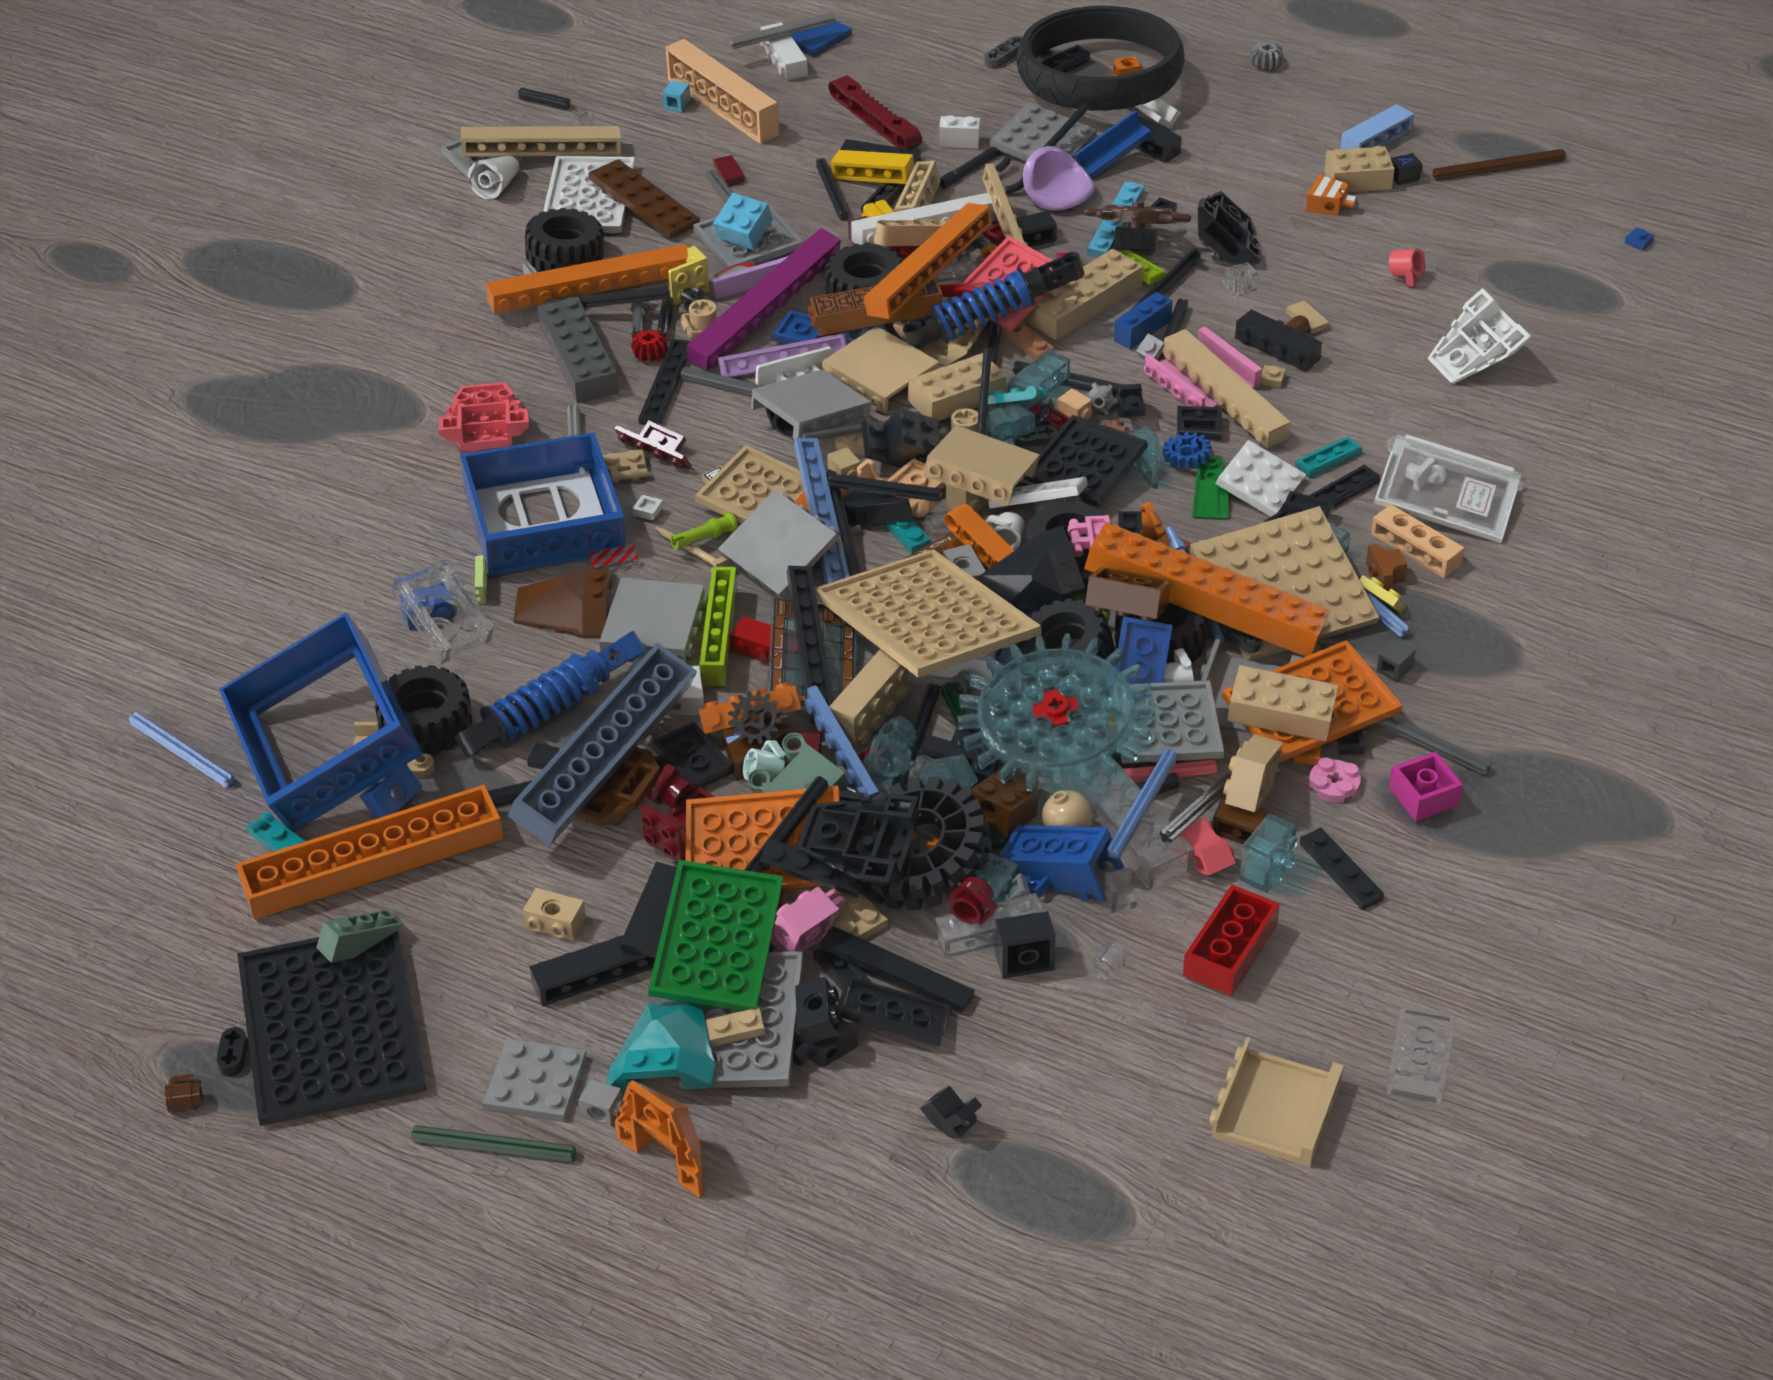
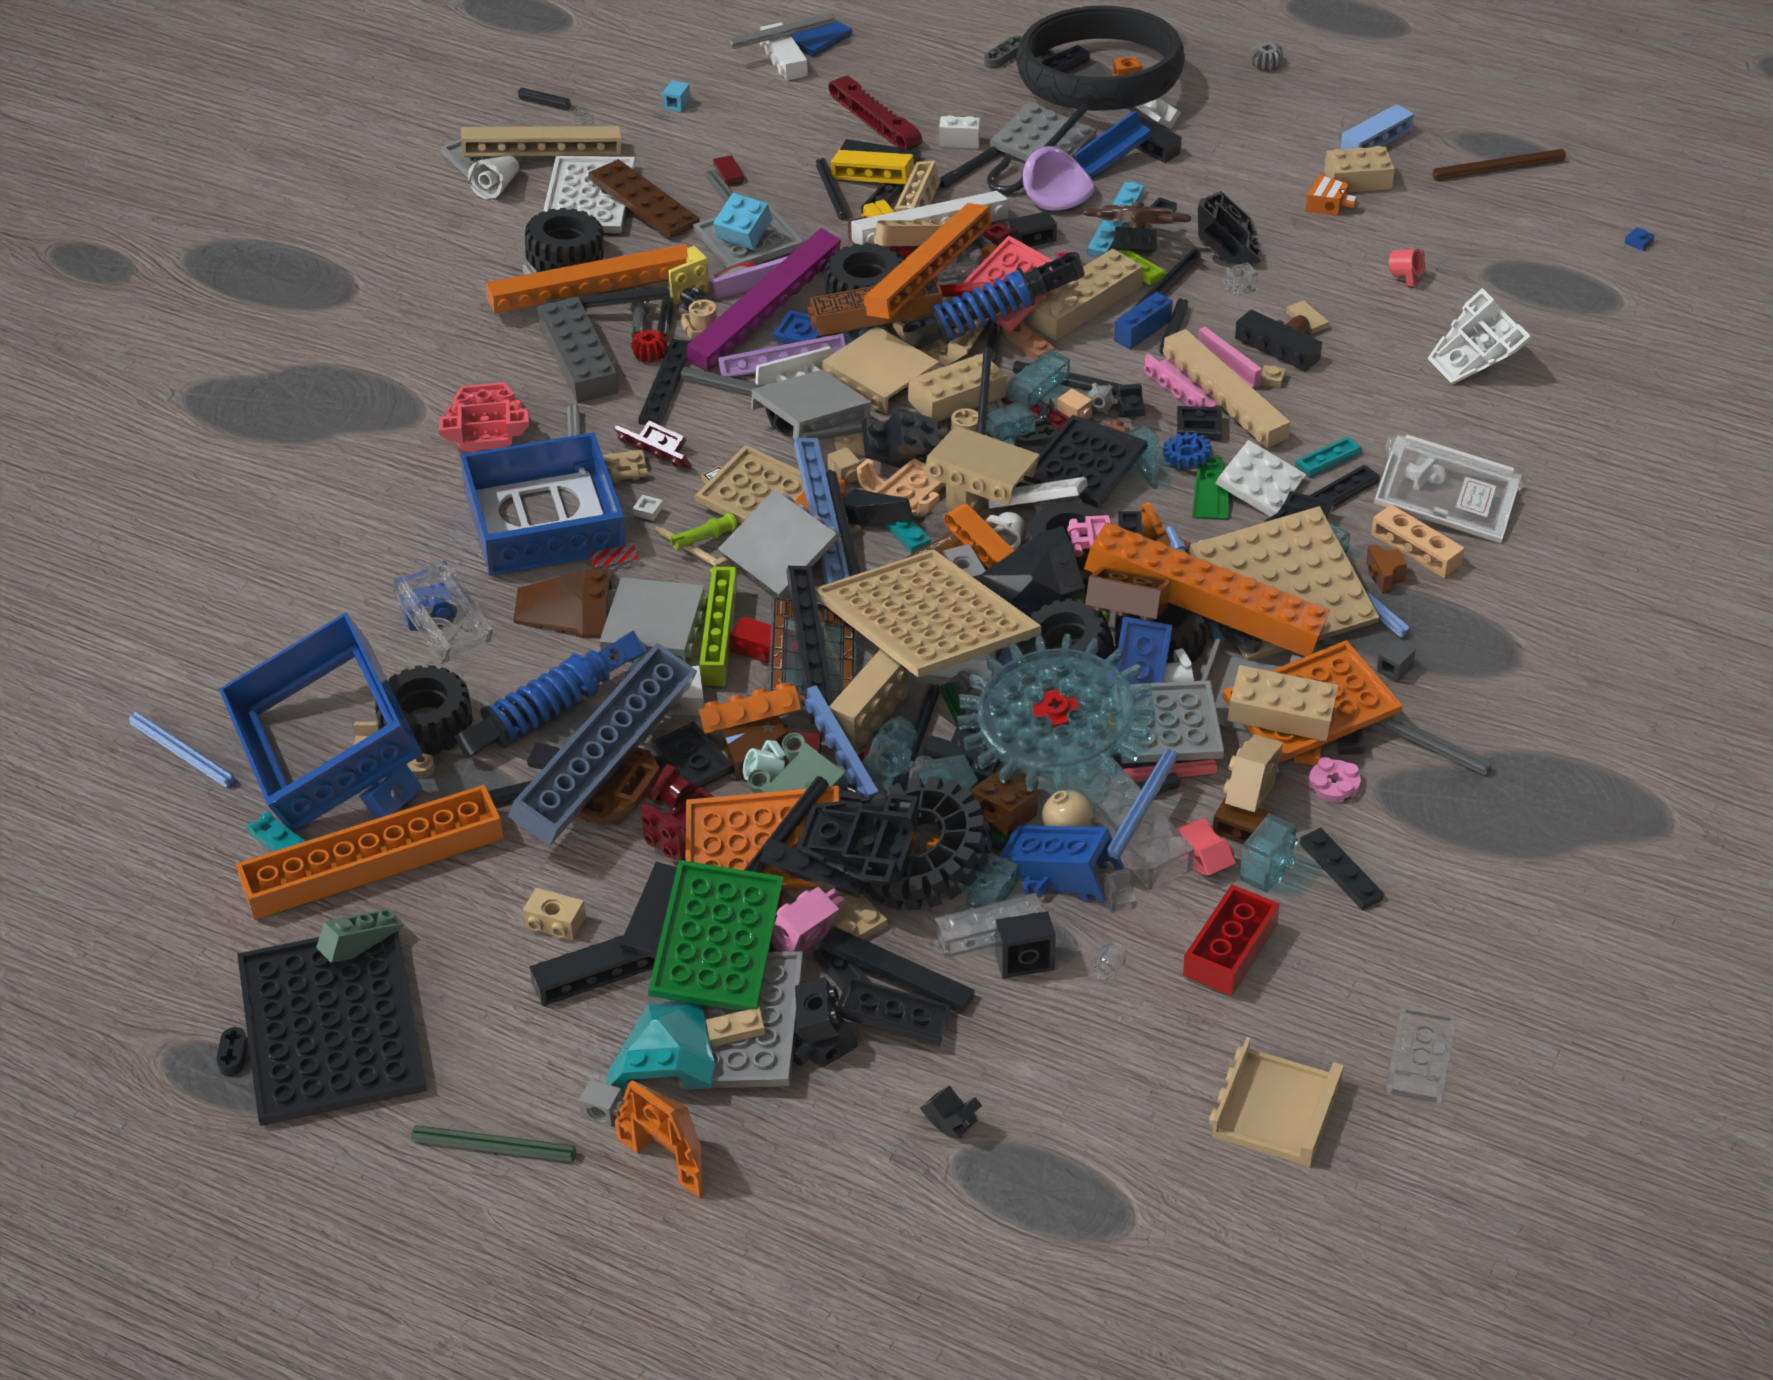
reddish brown piece [165,1074,203,1113] -> none
yellowish green tile [474,555,487,604] -> none
light grey plate [483,1039,587,1122] -> none
light nougat brick [666,39,780,144] -> none
black gear [728,690,782,745] -> none
black axle [828,473,941,502] -> none
dark red piece [948,877,997,926] -> none
tan plate [983,163,1028,246] -> none
teal plate [988,386,1048,406] -> none
light grey tile [1005,873,1031,910] -> none
light grey plate [1136,333,1164,360] -> none
black axle [1159,774,1232,843] -> none
light yellow plate [1360,576,1406,614] -> none
dark pink brick [1389,752,1463,822] -> none
black brick [1391,153,1423,185] -> none

